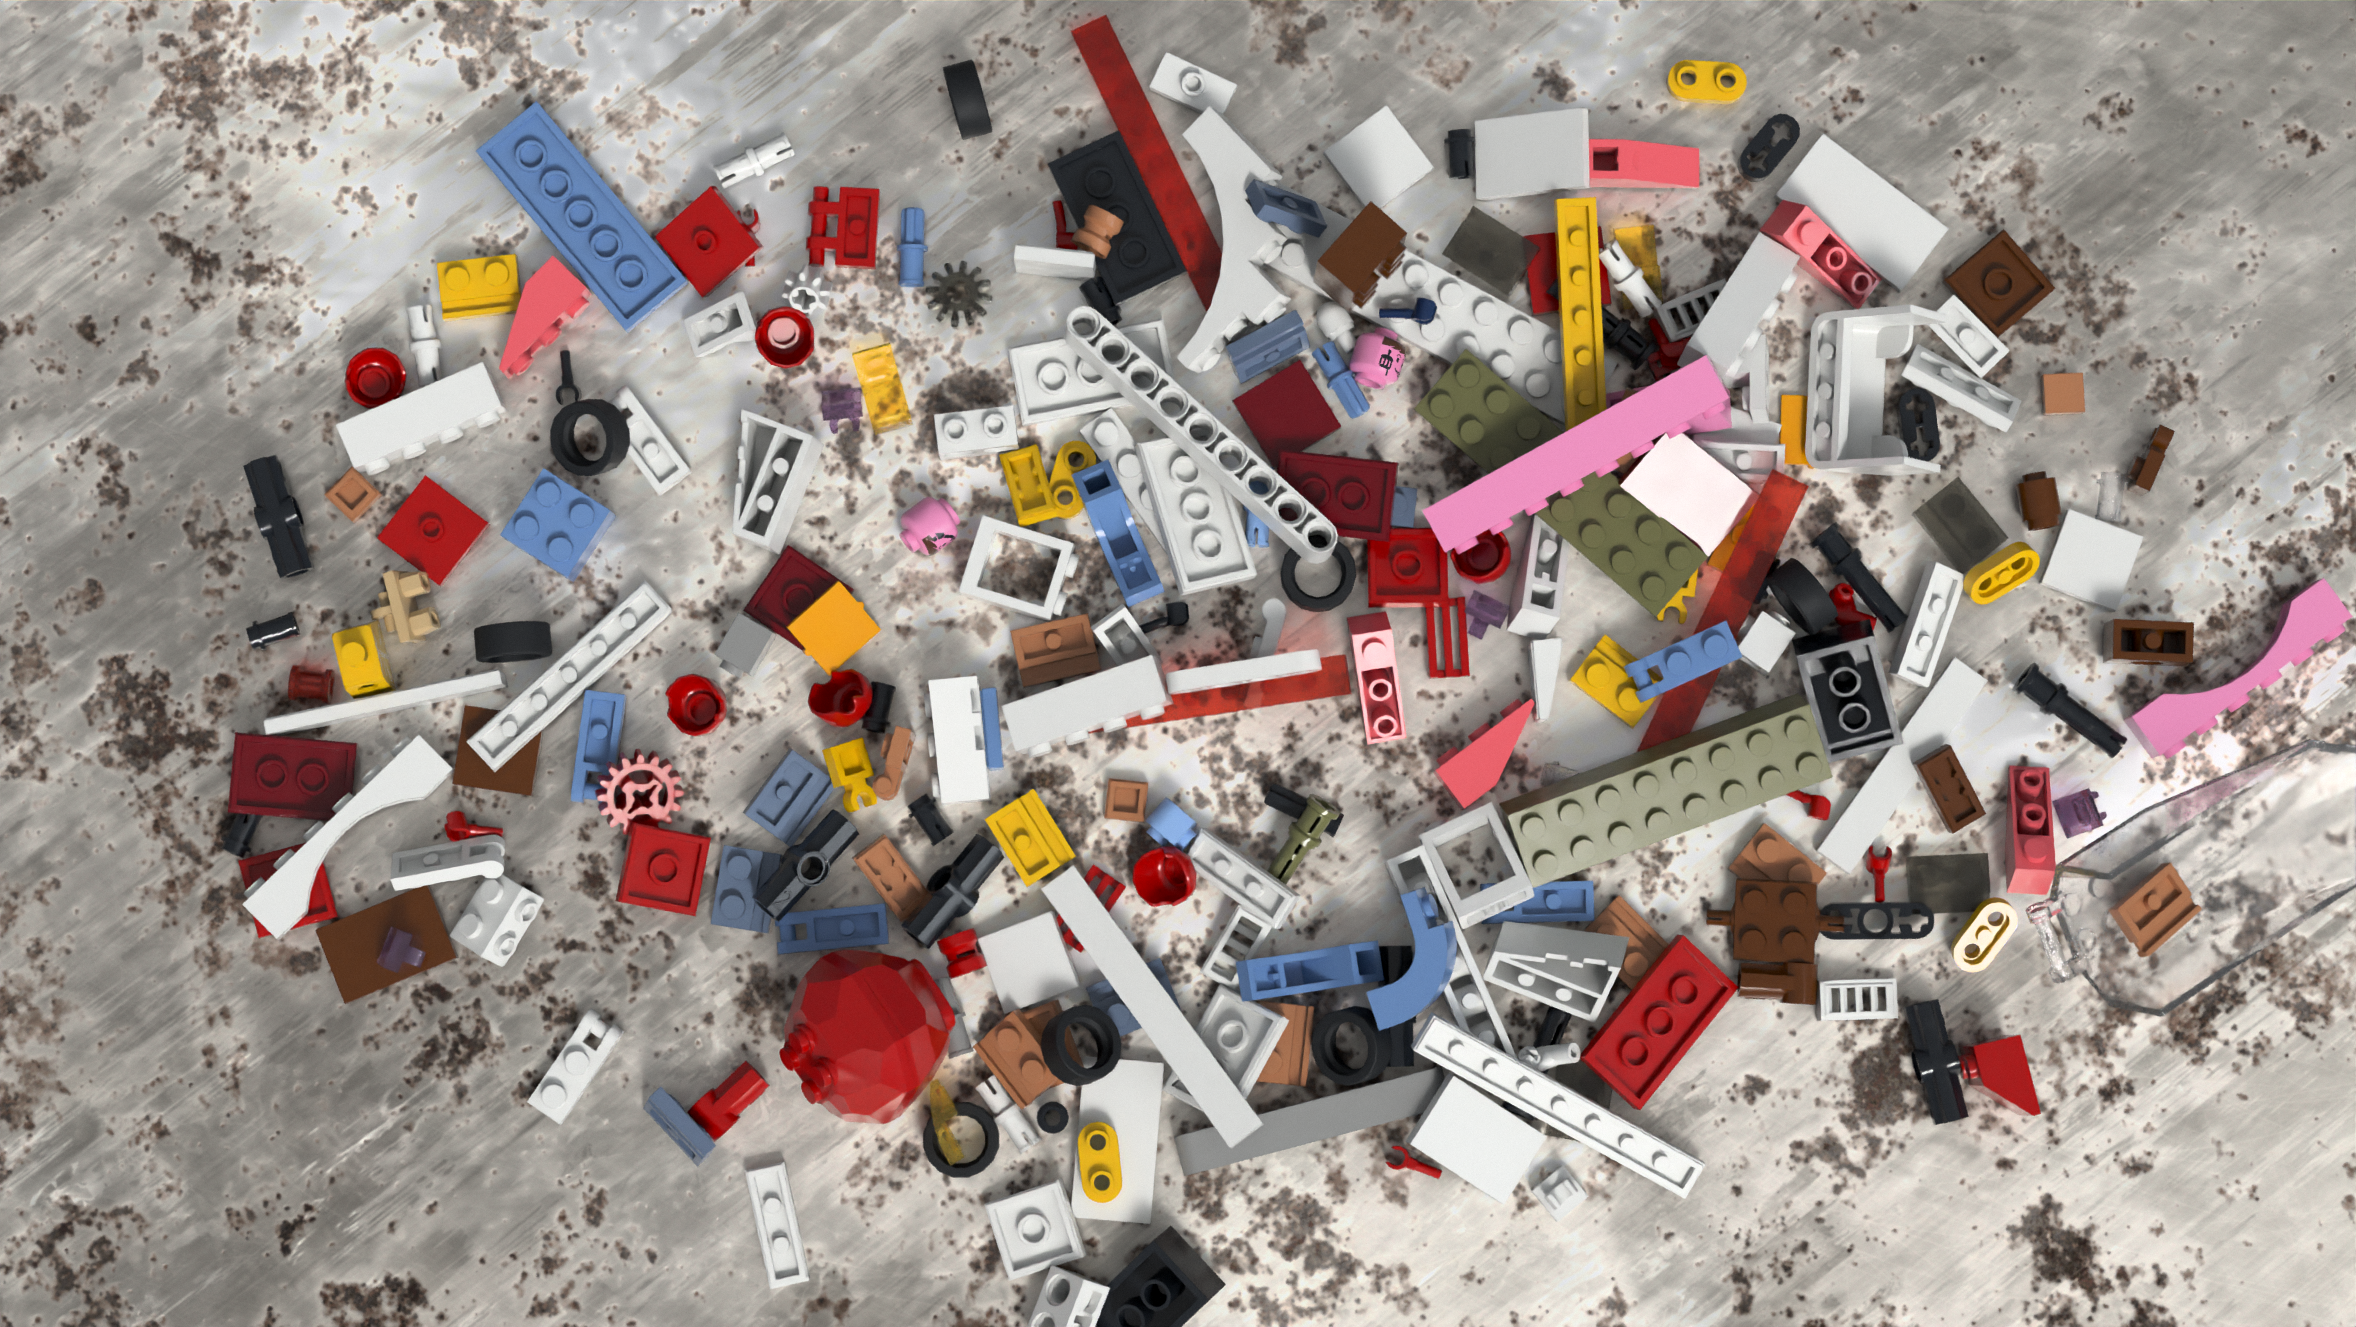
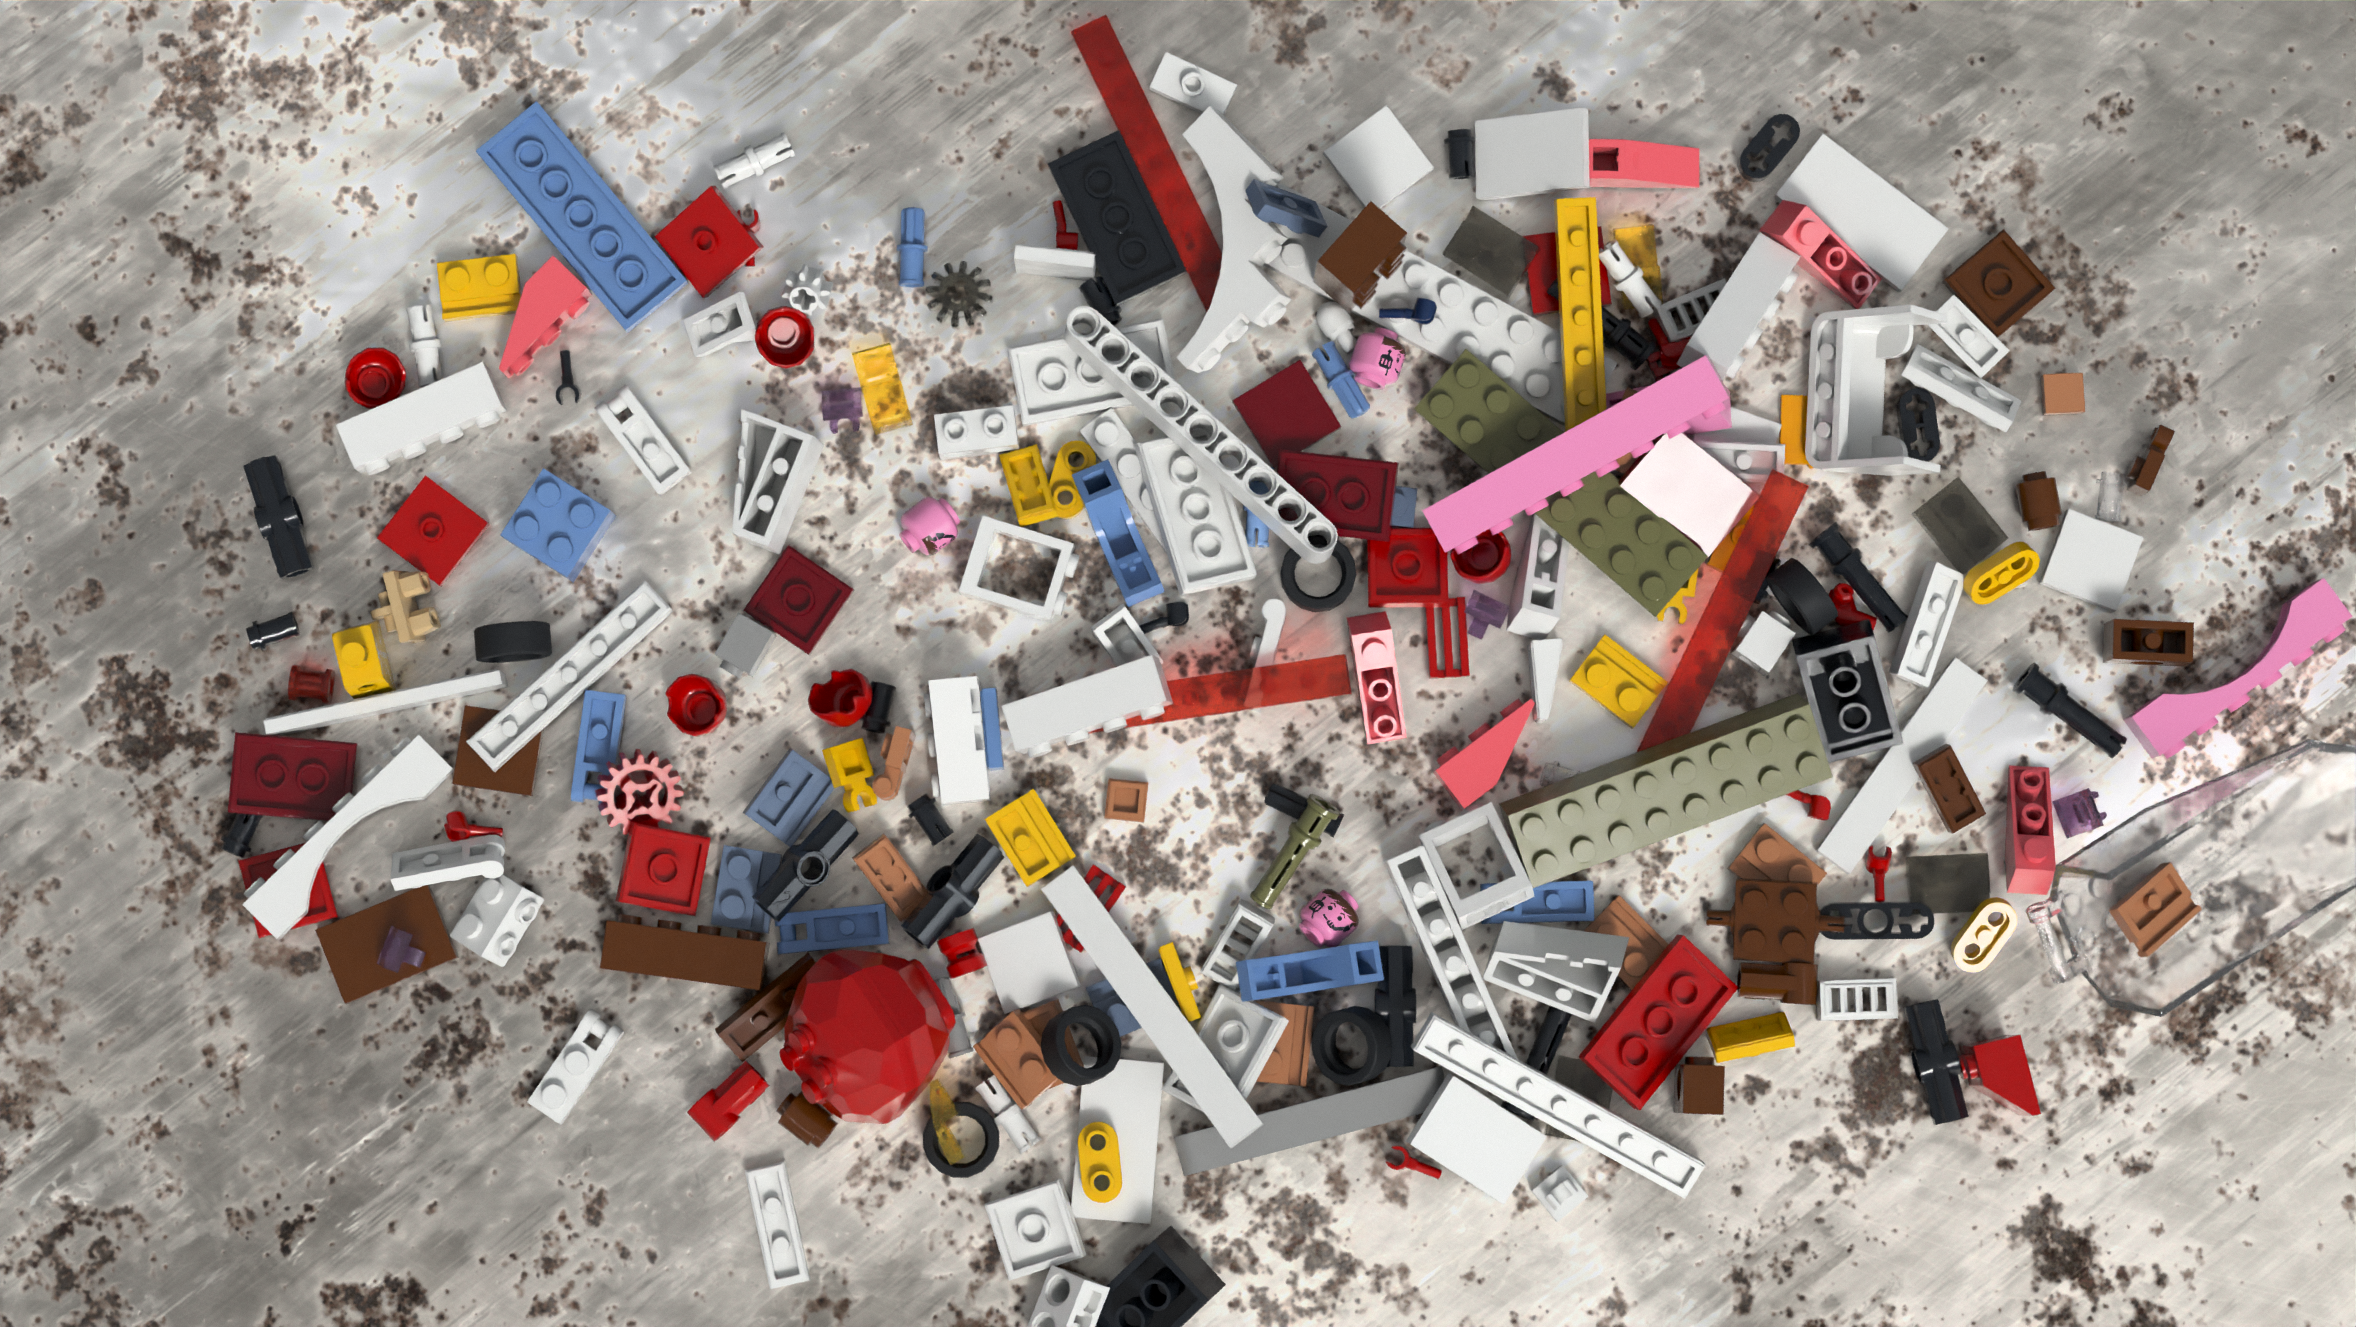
nougat tile [324,467,382,523] -> none
black tyre [550,399,630,476] -> none
sand blue plate [643,1087,716,1167] -> none
light orange piece [786,581,881,676] -> none
red plate [805,186,880,270] -> none
black tyre [943,59,992,140] -> none
nougat plate [1010,613,1101,688] -> none
black pin [1037,1101,1069,1134] -> none
nougat wheel [1071,205,1124,259] -> none
red hair [1132,846,1197,907] -> none
light blue plate [1145,797,1197,851] -> none
white beam [1165,649,1322,694] -> none
white tile [1186,828,1301,929] -> none
sand blue plate [1225,310,1310,384] -> none
medium blue arch [1366,887,1457,1031] -> none
white arm [1518,1043,1581,1072] -> none
medium blue plate [1624,621,1743,703] -> none
yellow plate [1666,60,1747,104] -> none
white slope [1723,334,1769,424] -> none
none -> reddish brown brick [600,914,770,990]
none -> reddish brown plate [715,952,816,1062]
none -> reddish brown brick [776,1091,838,1149]
none -> yellow plate [1158,942,1201,1022]
none -> bright pink head [1299,889,1359,948]
none -> reddish brown brick [1674,1057,1725,1115]
none -> yellow plate [1706,1012,1795,1063]

